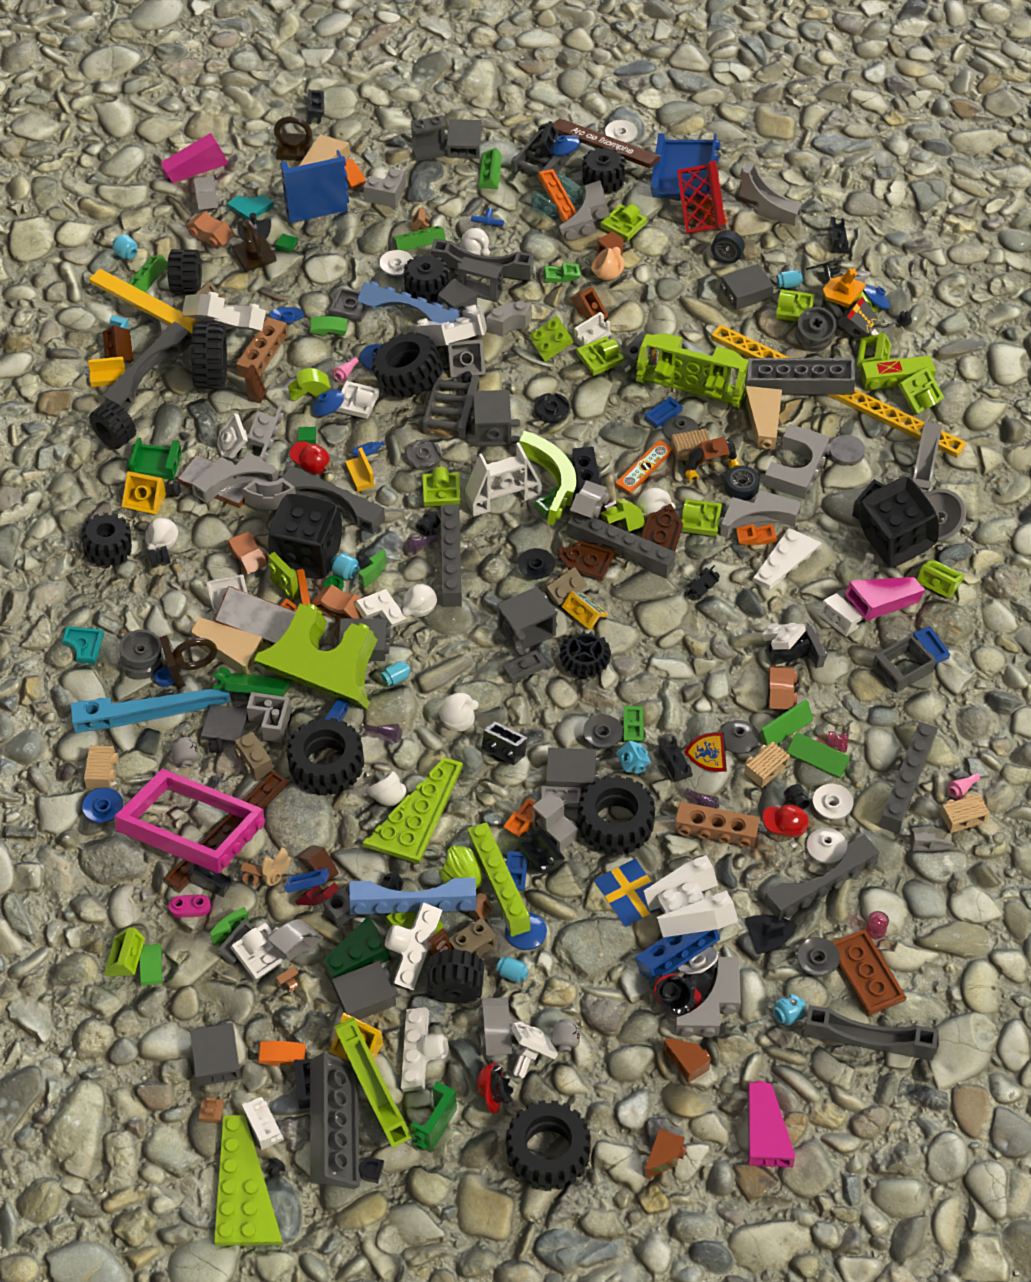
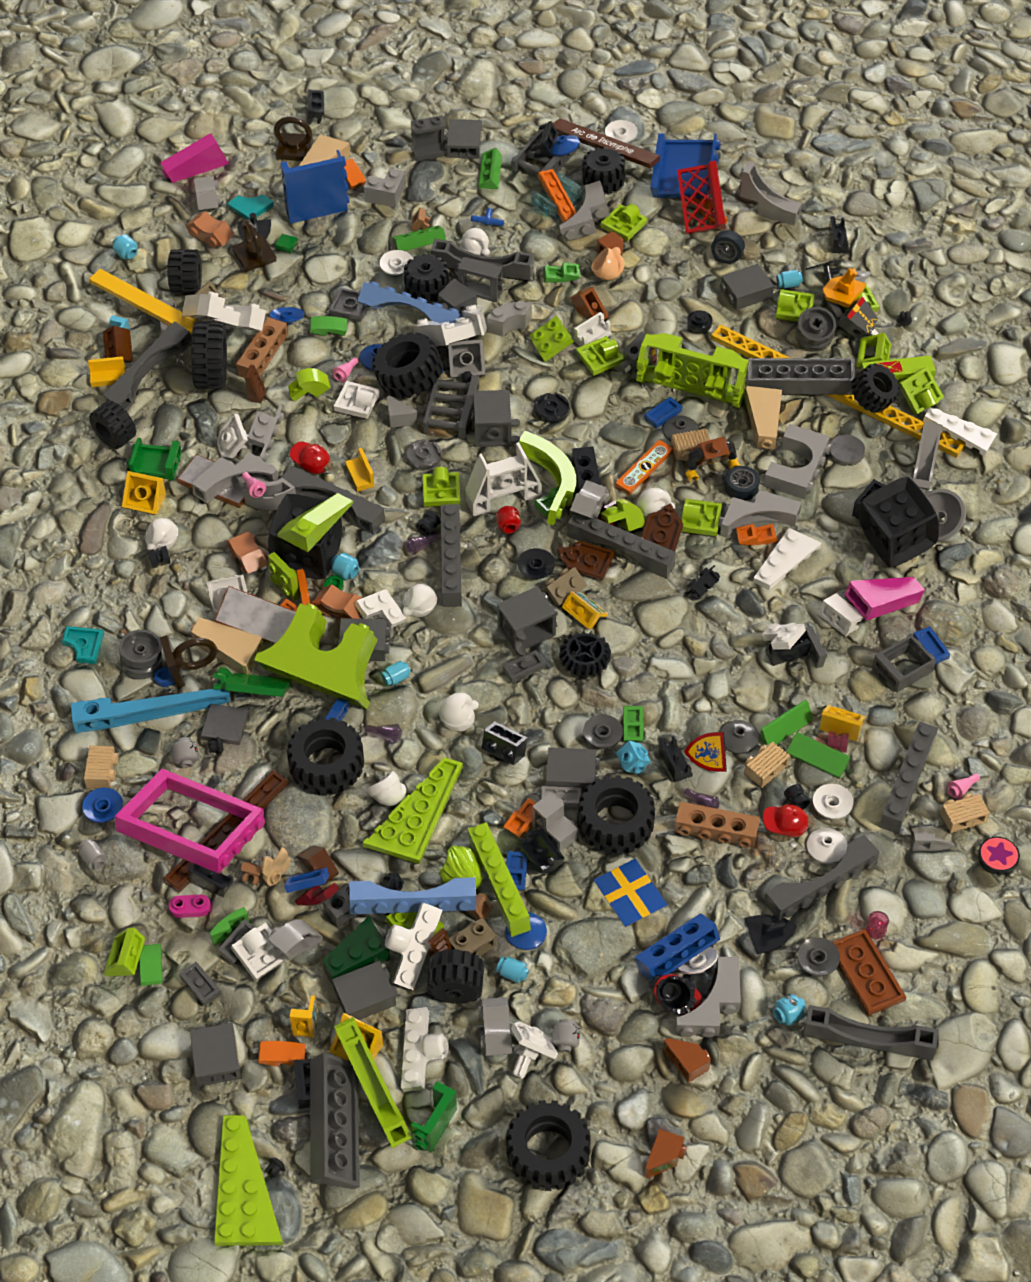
black wheel [81,513,132,568] -> none
bright green slope [128,255,168,292] -> none
black piece [166,481,181,497] -> none
medium nougat tile [199,1098,225,1123] -> none
dark tan brick [234,732,273,781] -> none
white hinge [242,1097,284,1150] -> none
light grey brick [247,692,292,743] -> none
medium nougat tile [274,966,299,993] -> none
green tile [298,427,317,444] -> none
blue dish [311,389,344,416] -> none
blue piece [351,441,385,459] -> none
bright green slope [359,549,387,588] -> none
black tile [359,1158,384,1184] -> none
hair [476,1059,514,1114] -> none
white wedge [644,855,738,938] -> none
dark pink slope [748,1081,795,1168] -> none
nougat brick [768,665,797,709] -> none
blue dish [863,284,890,309] -> none
lime tile [917,559,965,598] -> none
none -> light grey brick [78,839,107,870]
none -> dark grey plate [179,961,222,1006]
none -> bright pink cone [242,472,266,498]
none -> lime wedge [277,493,353,552]
none -> yellow panel [290,995,318,1038]
none -> light grey slope [387,396,418,428]
none -> red head [496,506,521,534]
none -> black plate [687,310,713,333]
none -> yellow slope [819,705,866,741]
none -> black tyre [851,363,900,413]
none -> white wing [923,407,997,456]
none -> tile [978,836,1020,875]

